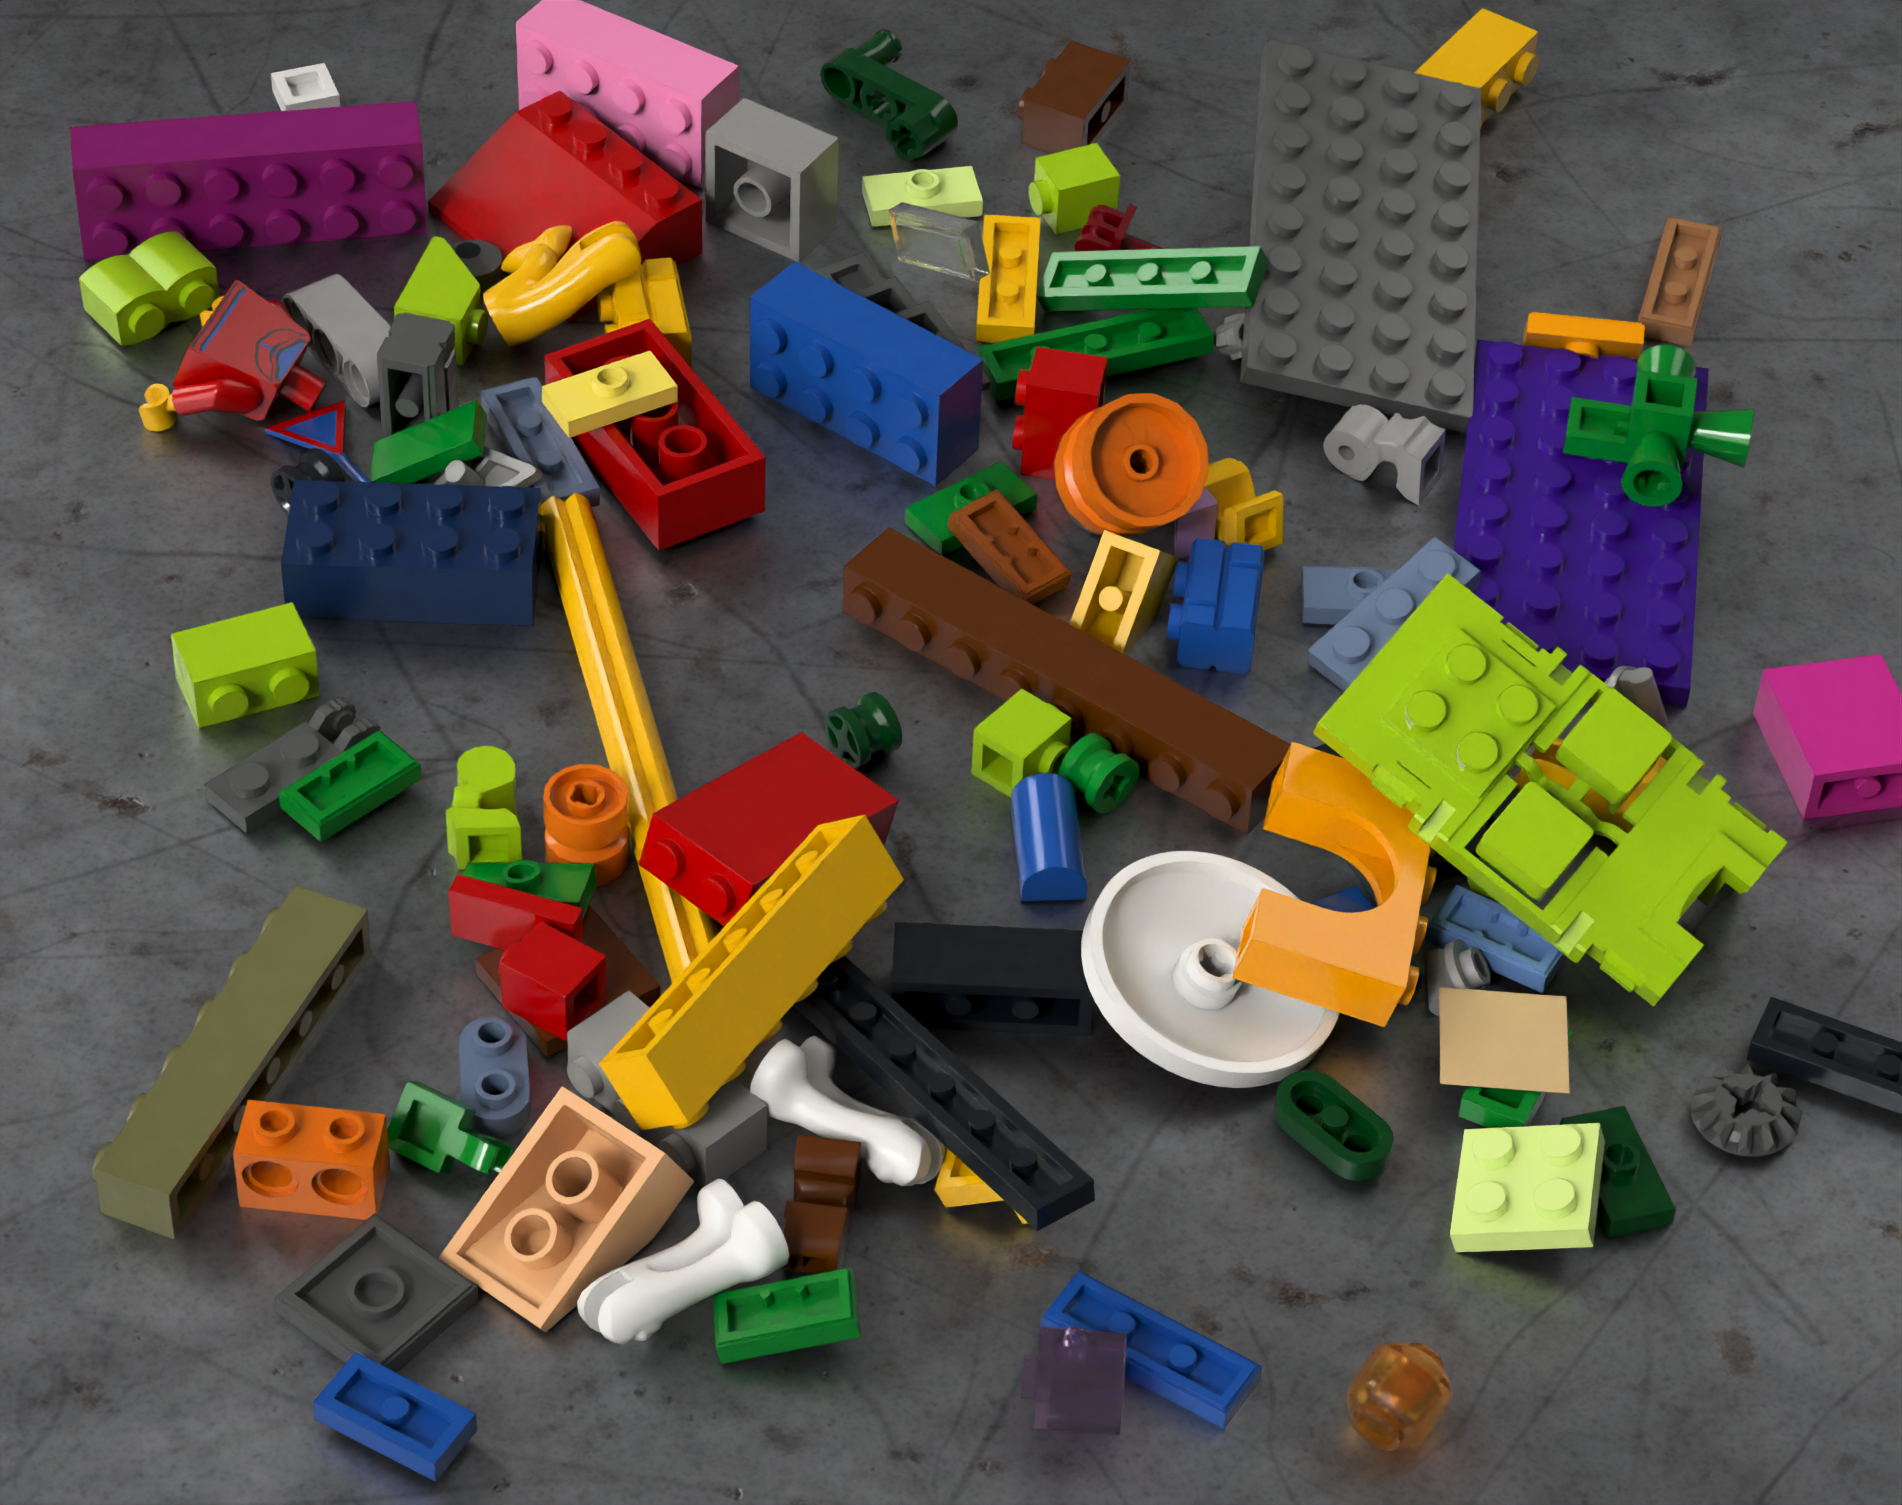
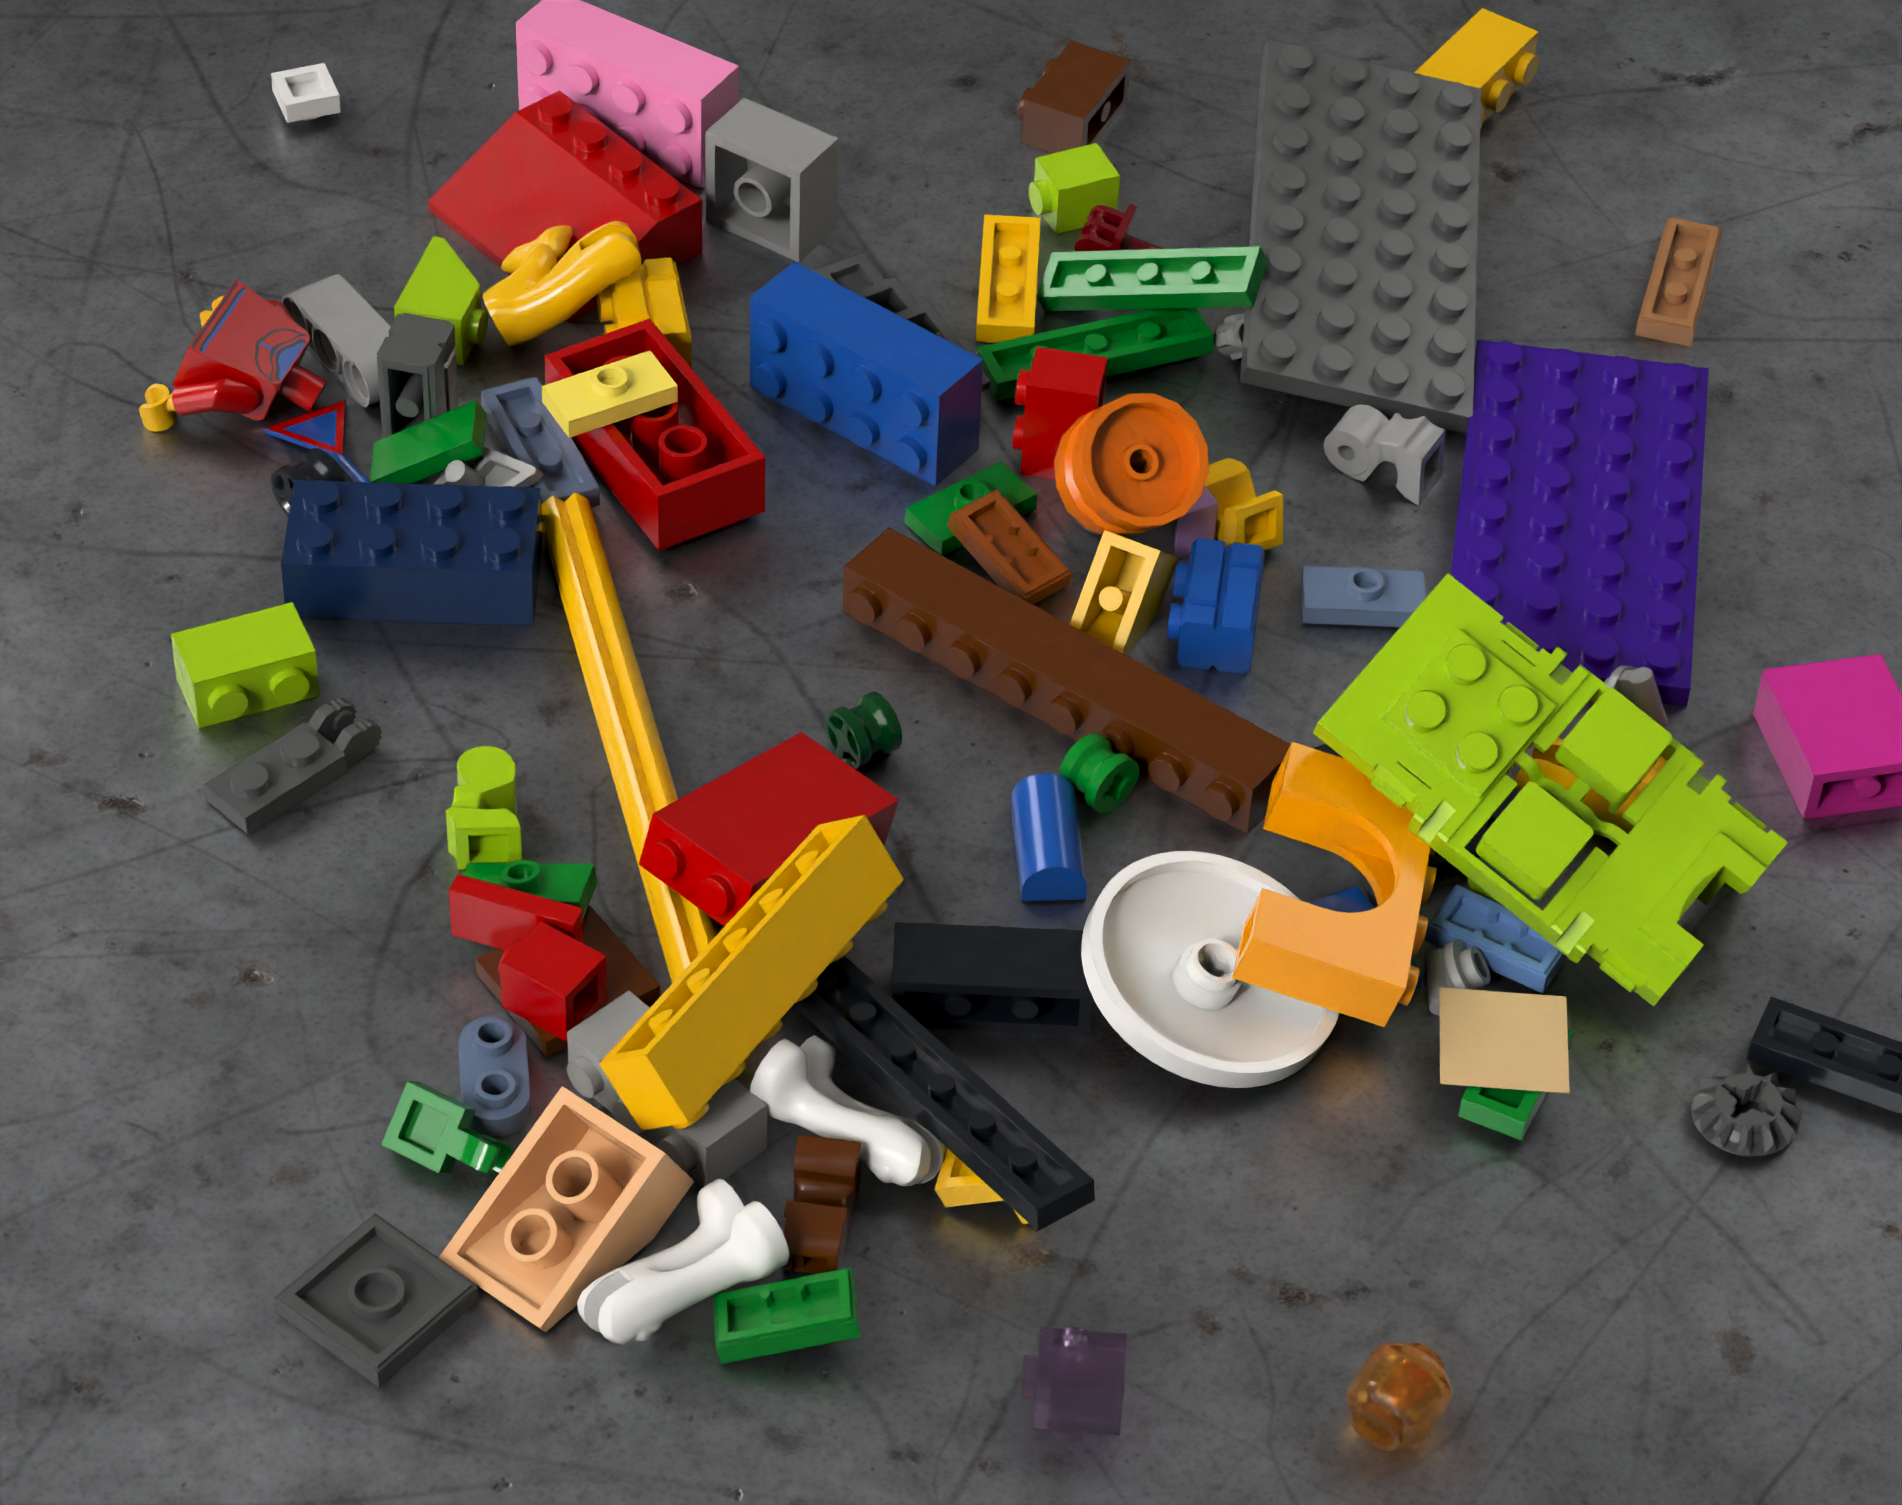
magenta brick [70,101,427,260] -> none
lime brick [79,231,220,346] -> none
olive brick [92,885,371,1240] -> none
orange brick [233,1100,390,1220] -> none
green plate [279,730,422,842] -> none
blue plate [313,1352,477,1482] -> none
dark grey tile [451,240,503,291] -> none
orange wheel [543,764,630,887] -> none
dark green beam [820,29,958,162] -> none
yellowish green plate [862,166,983,227] -> none
clear tile [888,202,990,282] -> none
lime brick [971,689,1072,798] -> none
blue tile [1040,1271,1262,1429] -> none
dark green plate [1274,1070,1394,1181] -> none
sand blue plate [1307,536,1480,691] -> none
yellowish green plate [1450,1123,1605,1253] -> none
light orange plate [1522,312,1645,359] -> none
dark green plate [1560,1106,1676,1237] -> none
green brick [1563,345,1754,507] -> none

